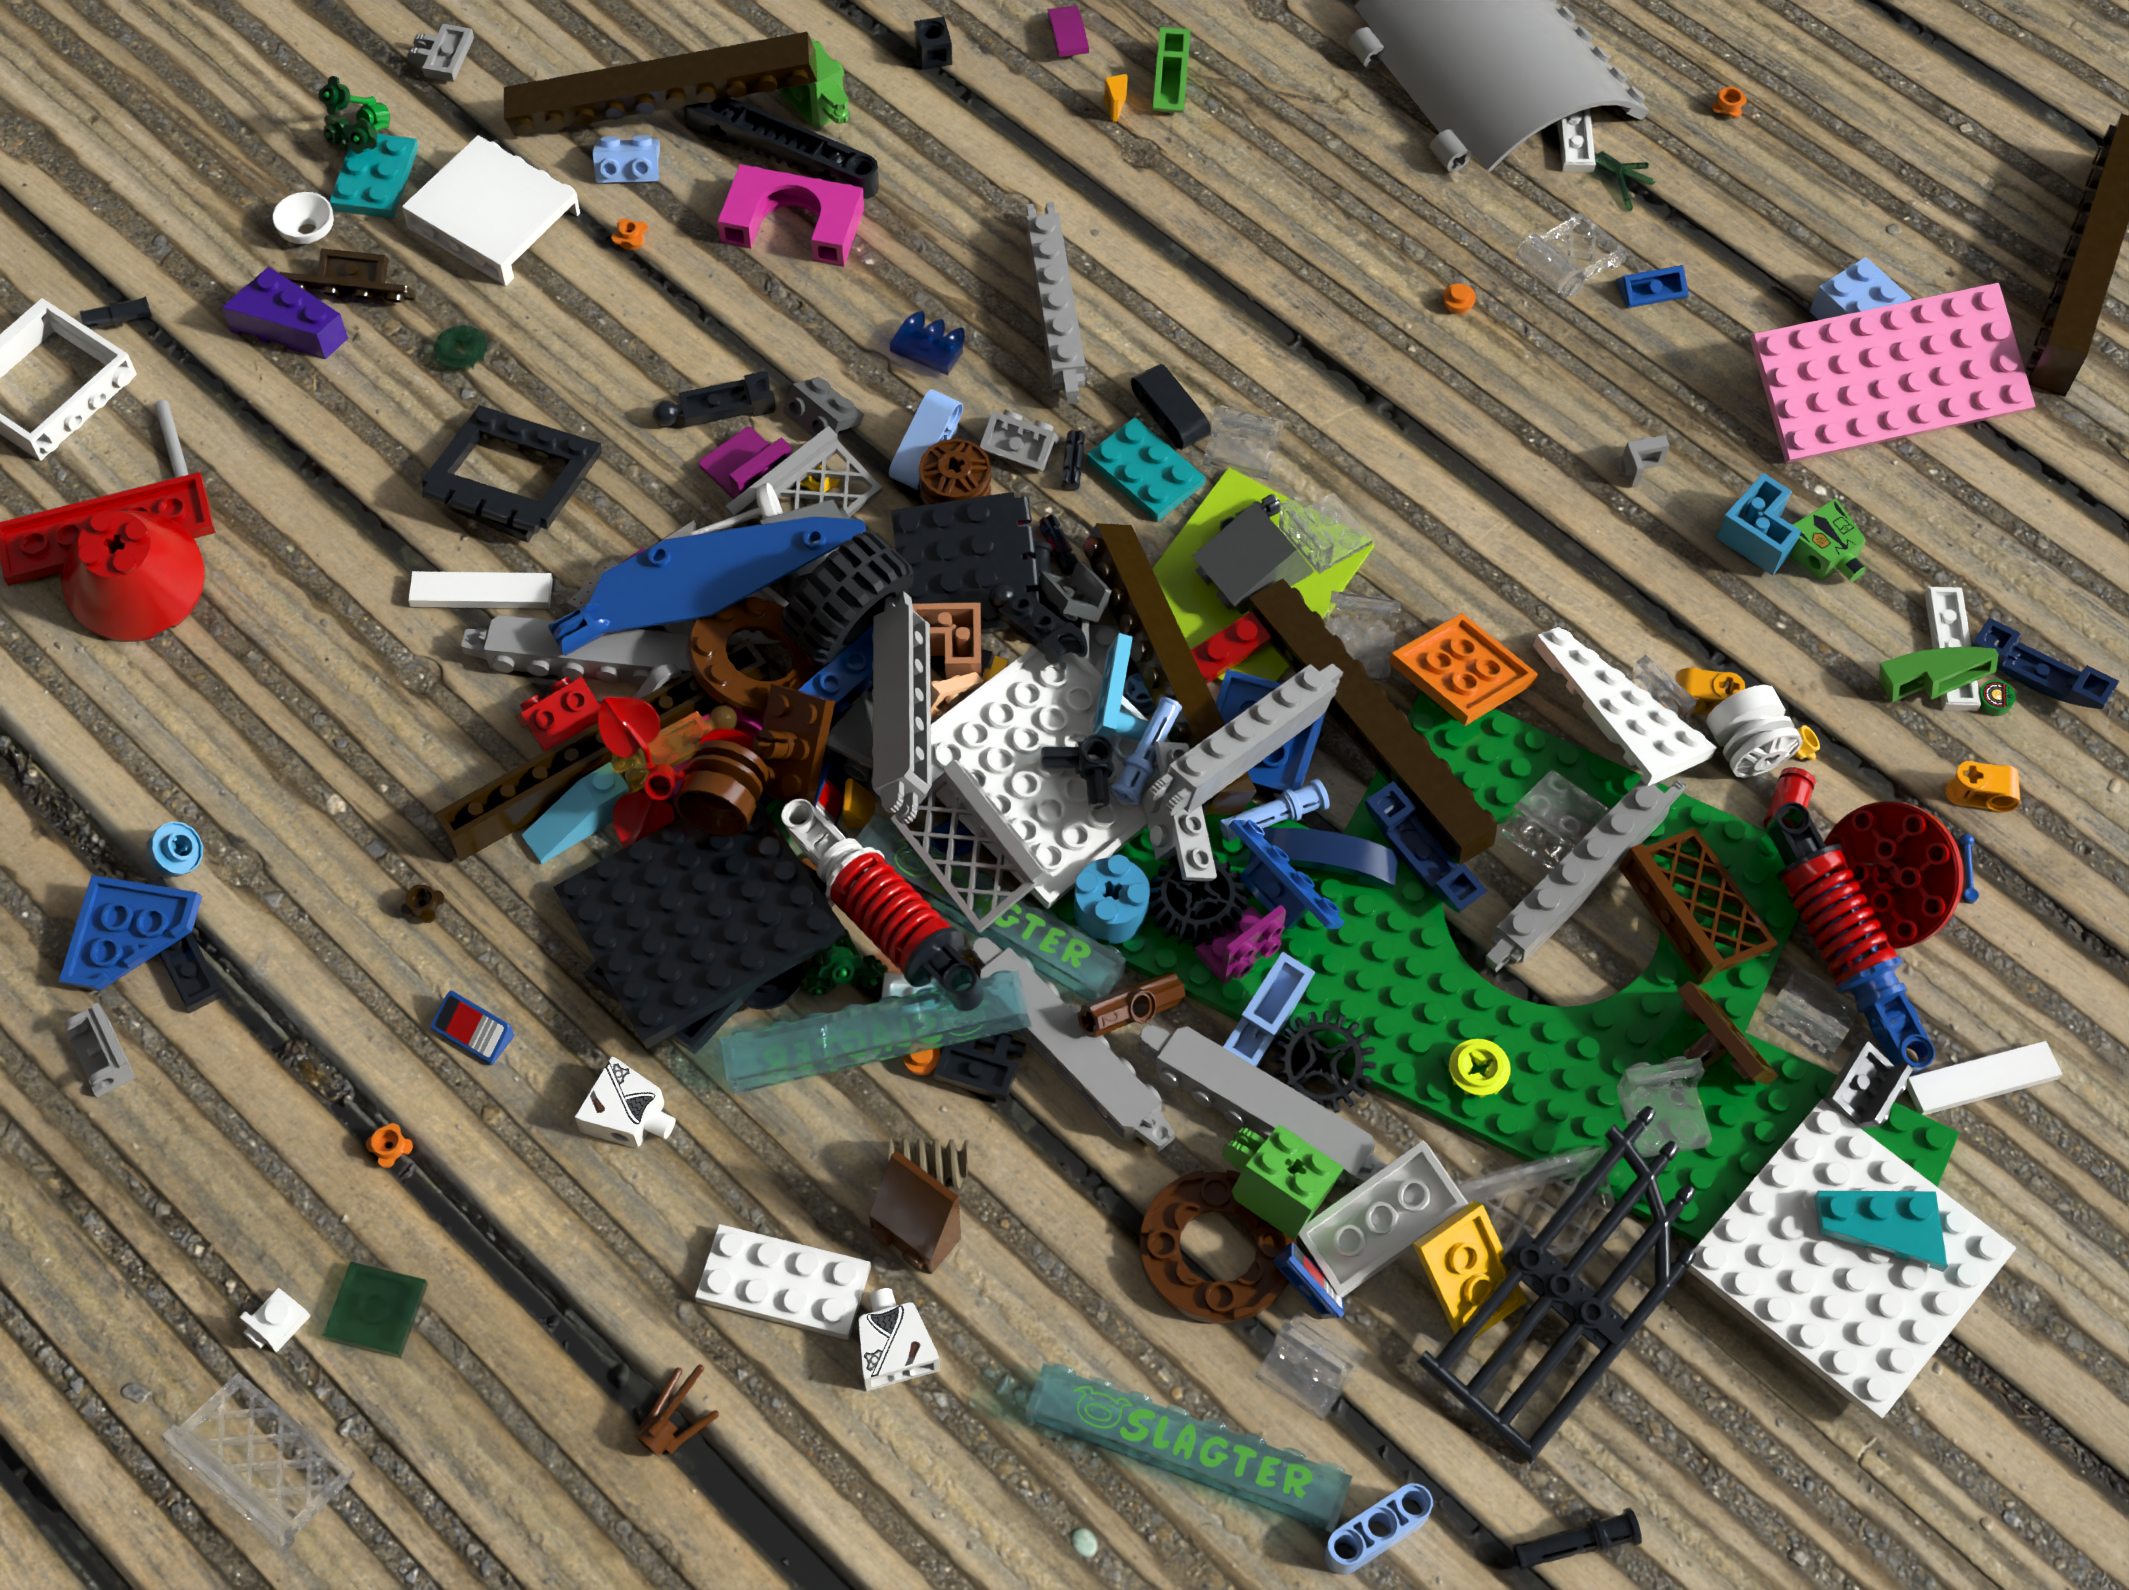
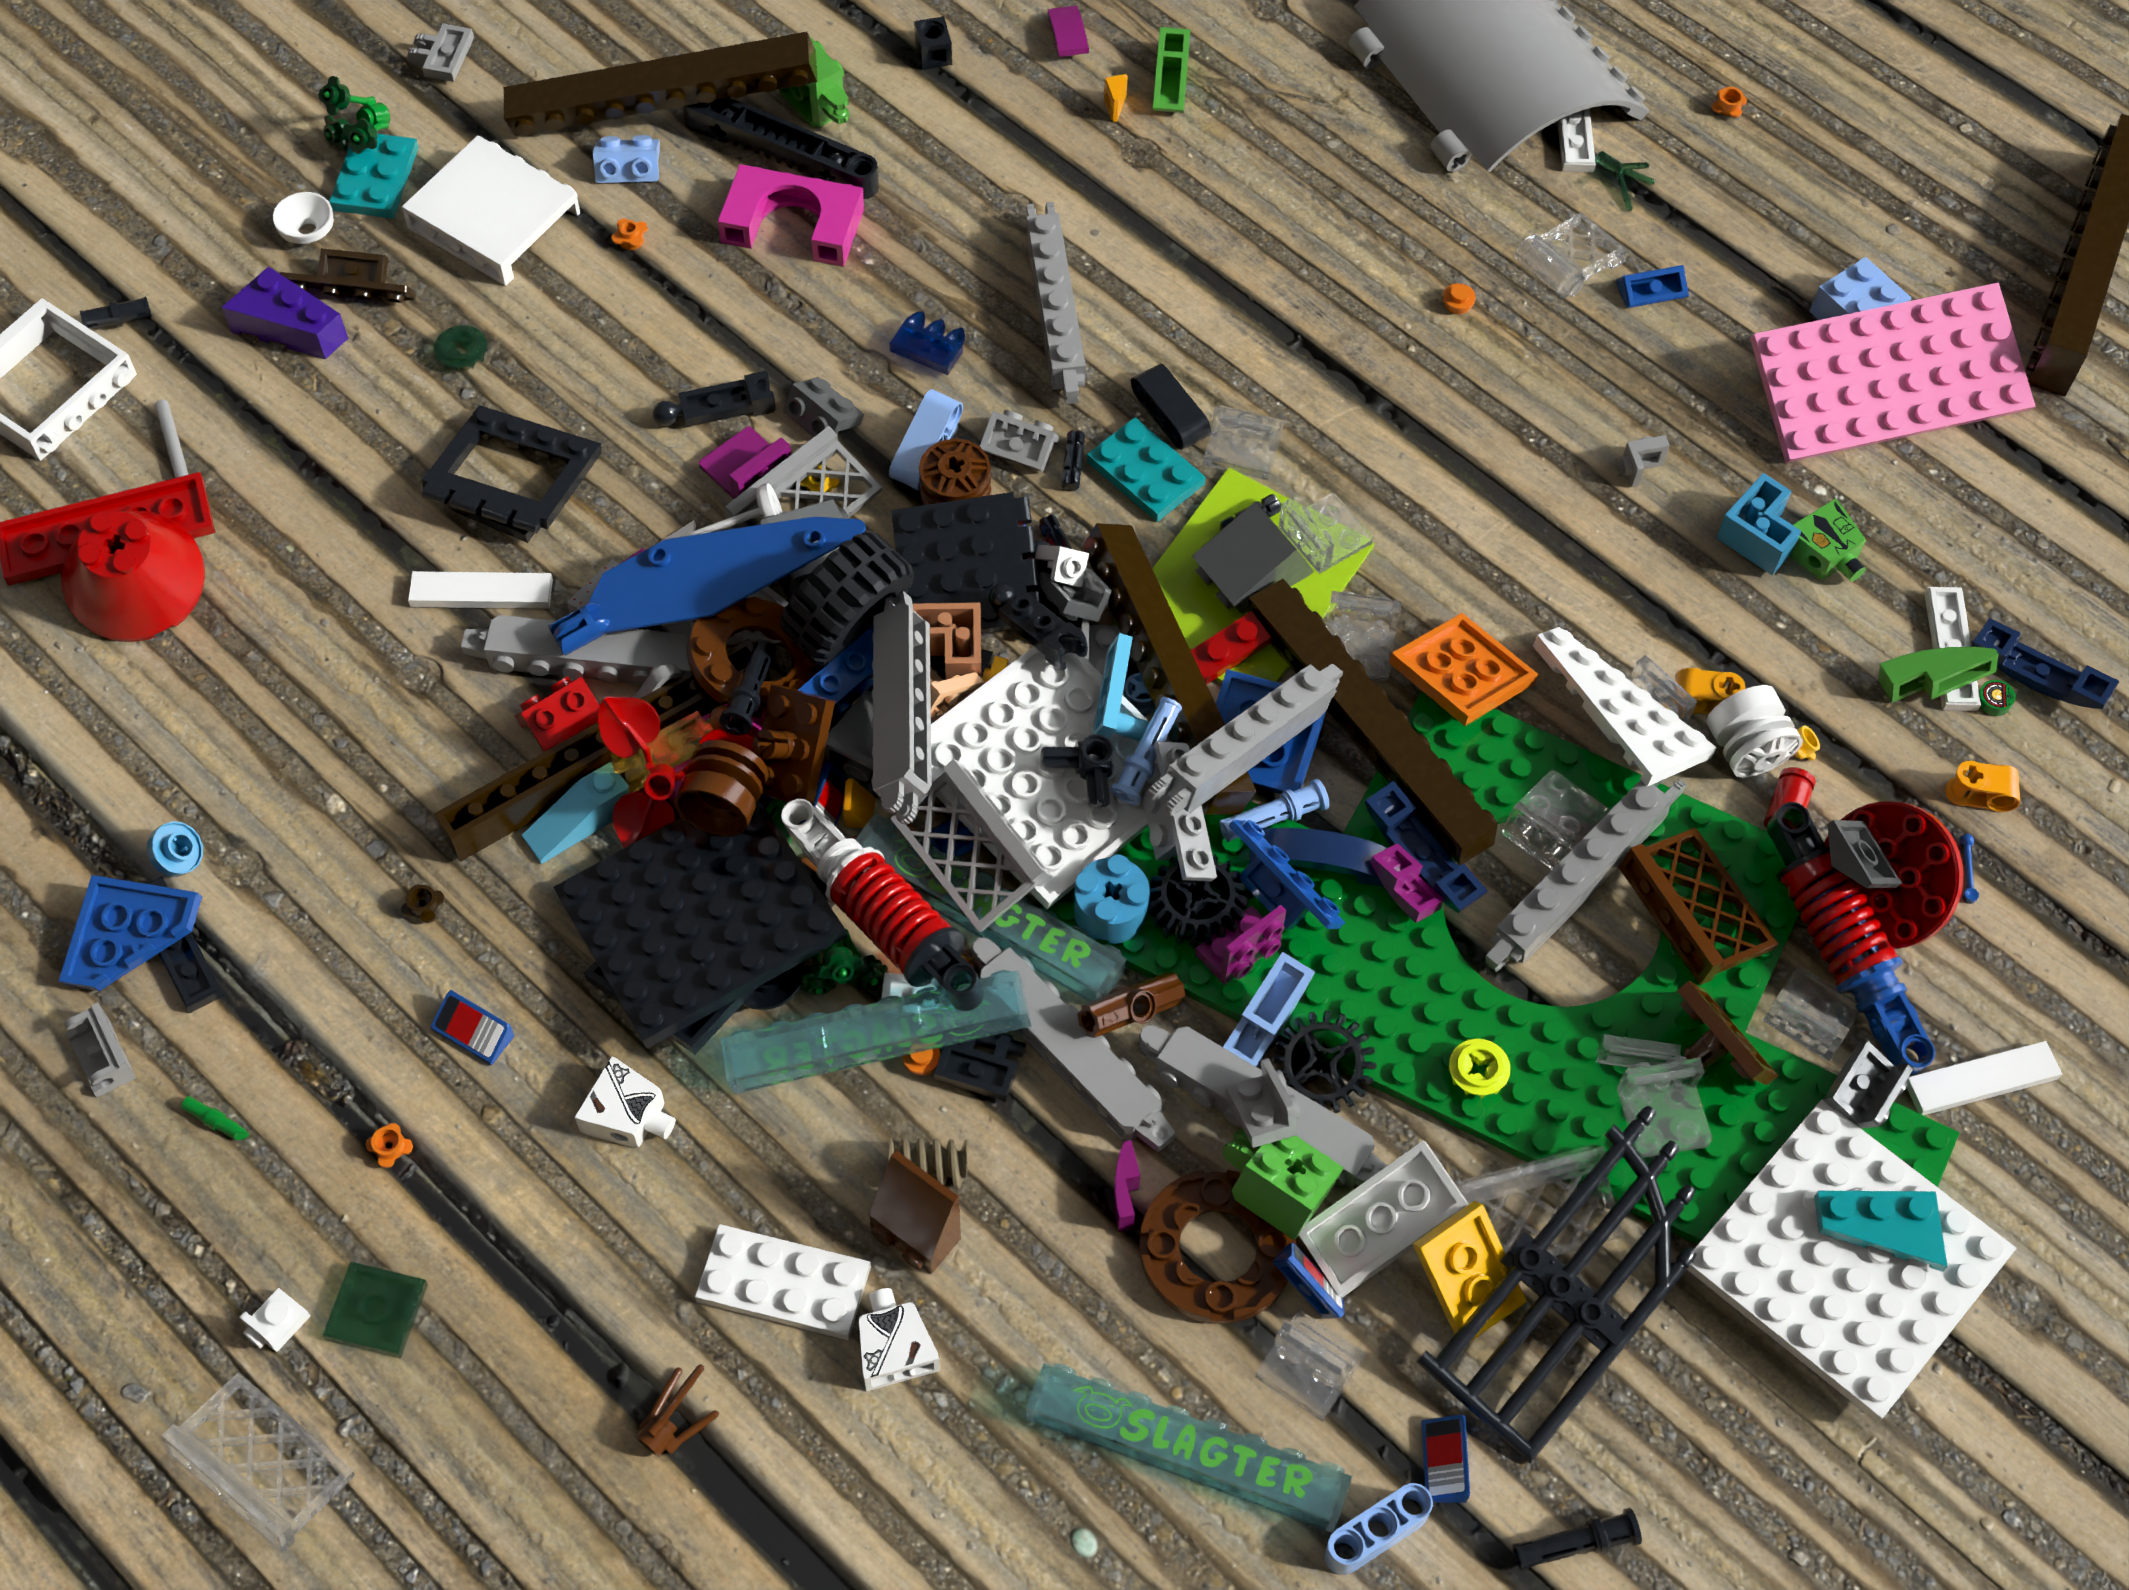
none -> green piece [181,1096,249,1140]
none -> black pin [719,639,776,736]
none -> white bracket [1035,545,1089,587]
none -> magenta slope [1114,1140,1141,1232]
none -> light grey bracket [1226,1058,1301,1148]
none -> magenta slope [1370,843,1445,923]
none -> slope [1421,1415,1470,1503]
none -> clear tile [1596,1034,1681,1073]
none -> dark grey slope [1827,820,1903,888]

